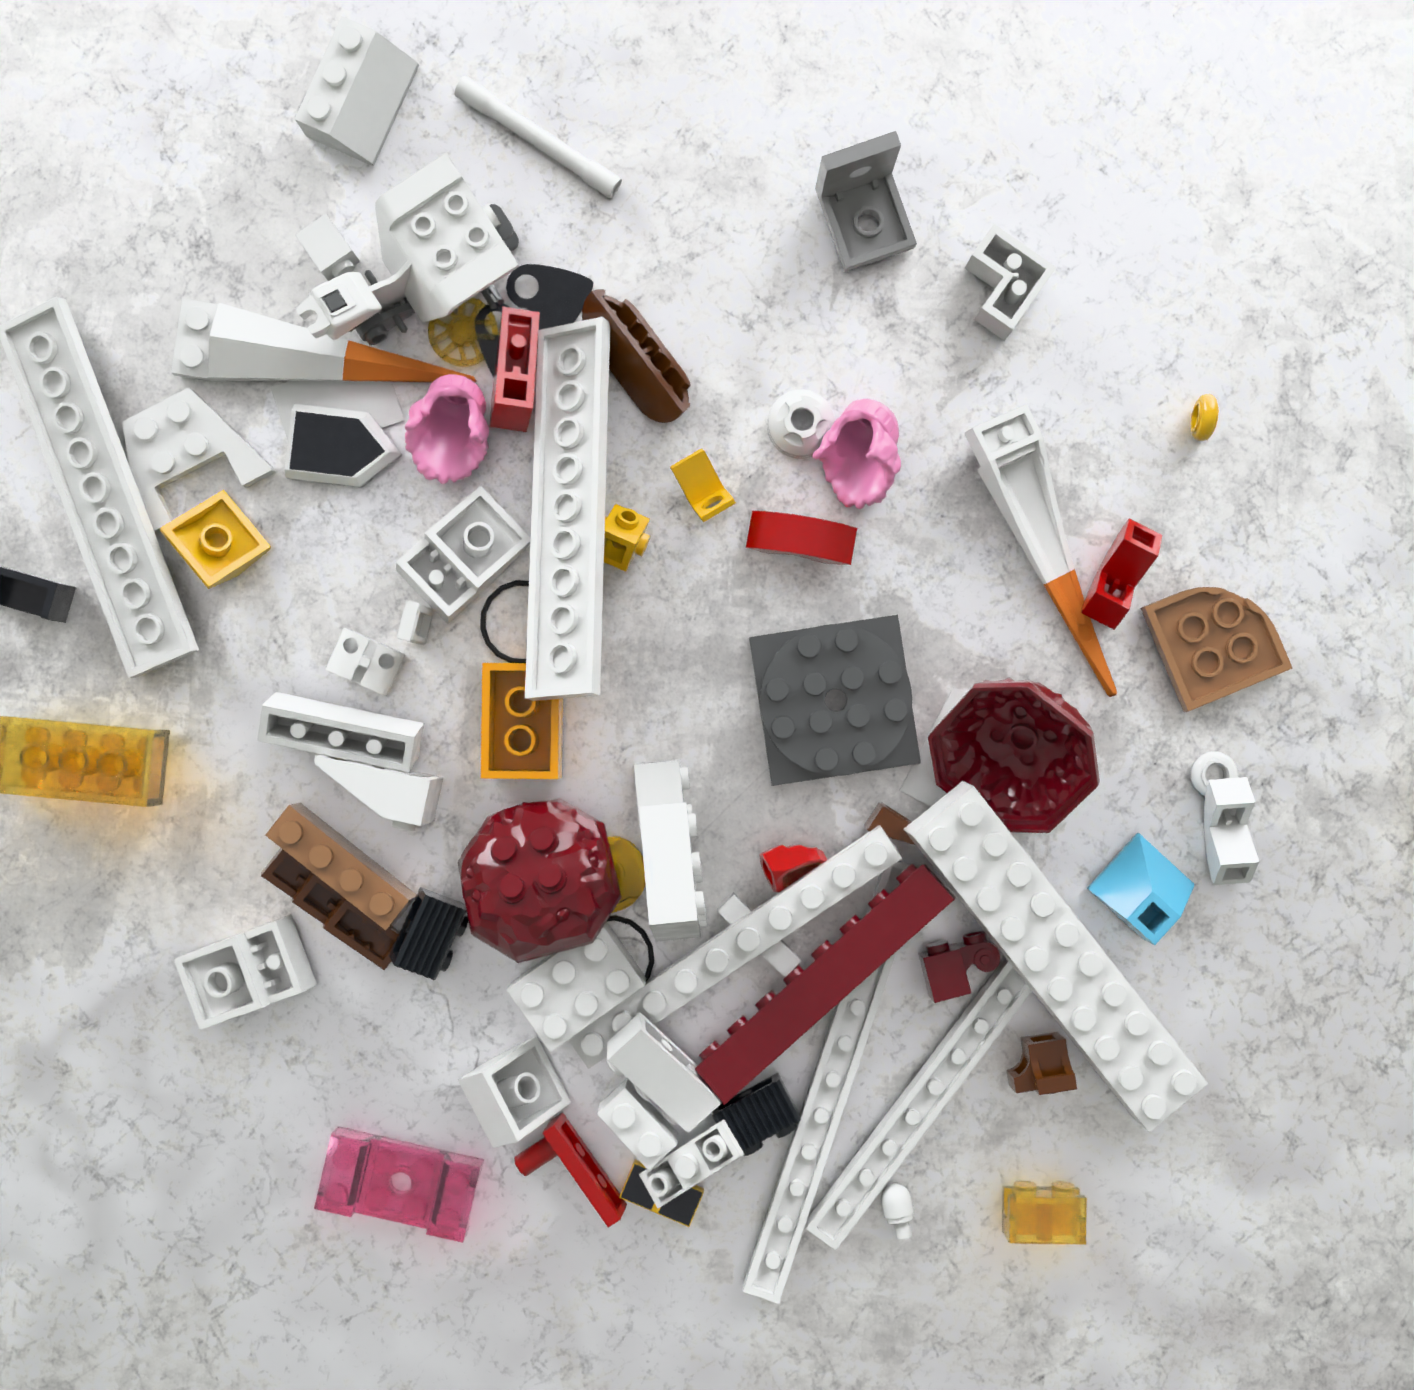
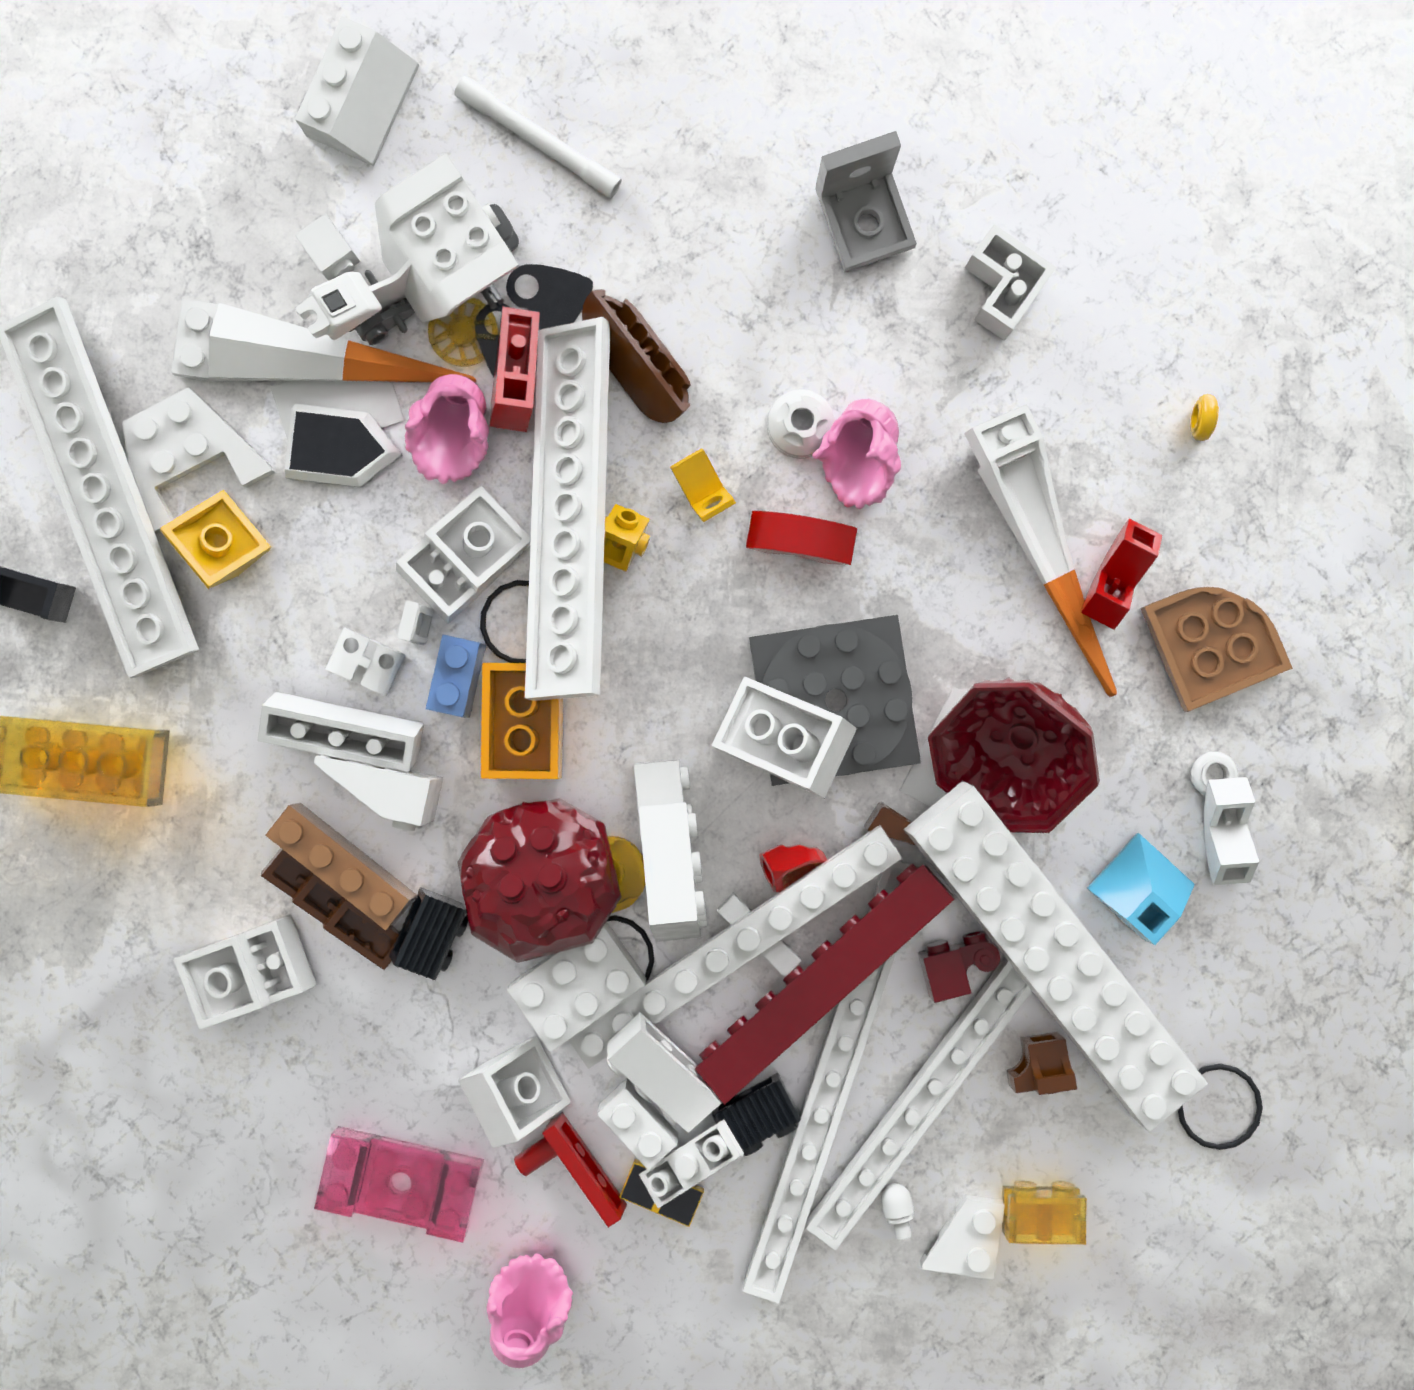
none -> medium blue brick [426,634,486,718]
none -> bright pink hair [486,1254,573,1368]
none -> white slope [711,676,857,799]
none -> white wing [920,1195,1005,1280]
none -> black piece [1177,1064,1263,1150]

